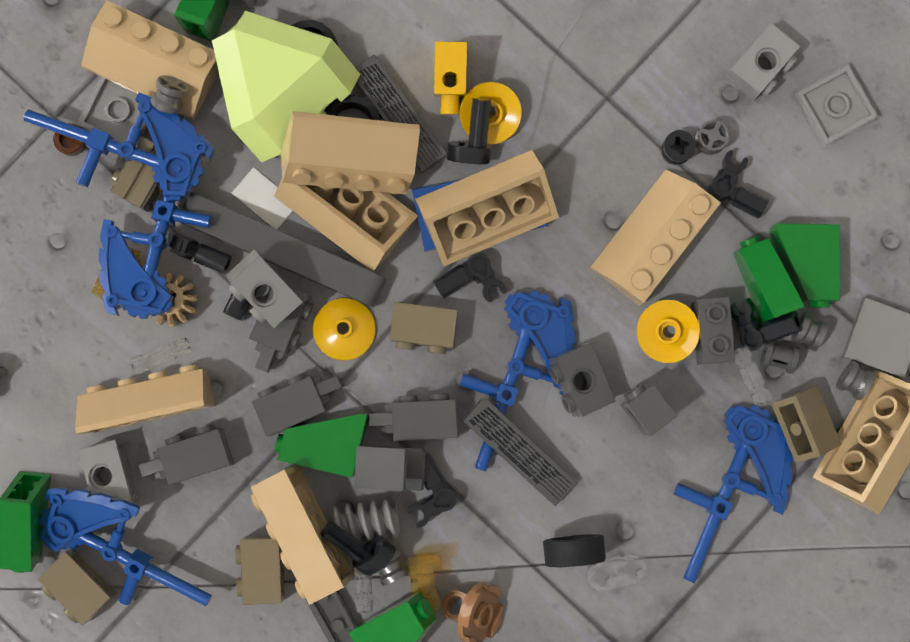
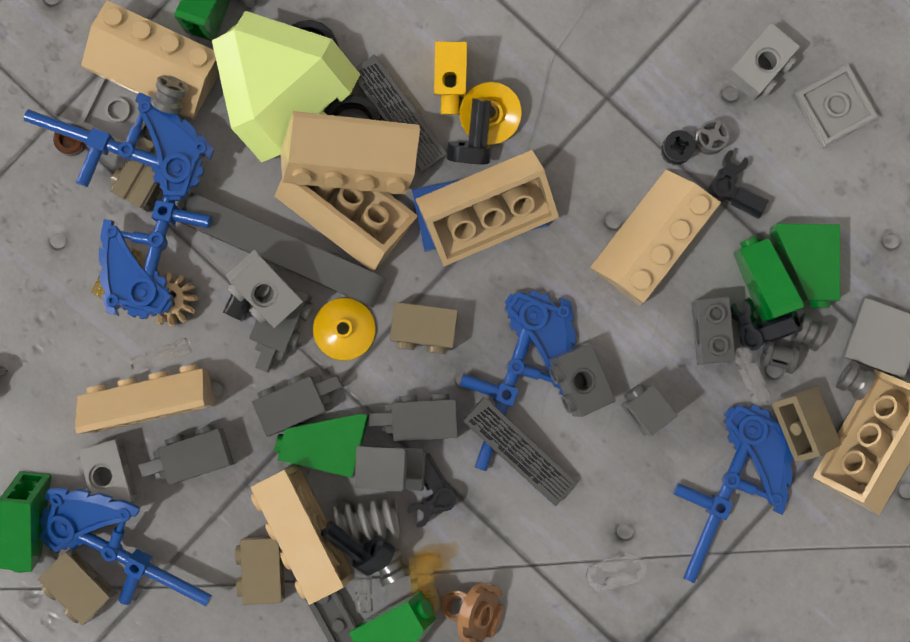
black bar [165,233,232,275] -> none
white sticker [232,167,292,230] -> none
black bar [433,253,507,303] -> none
black tyre [543,534,606,567] -> none
yellow dish [636,300,700,363] -> none

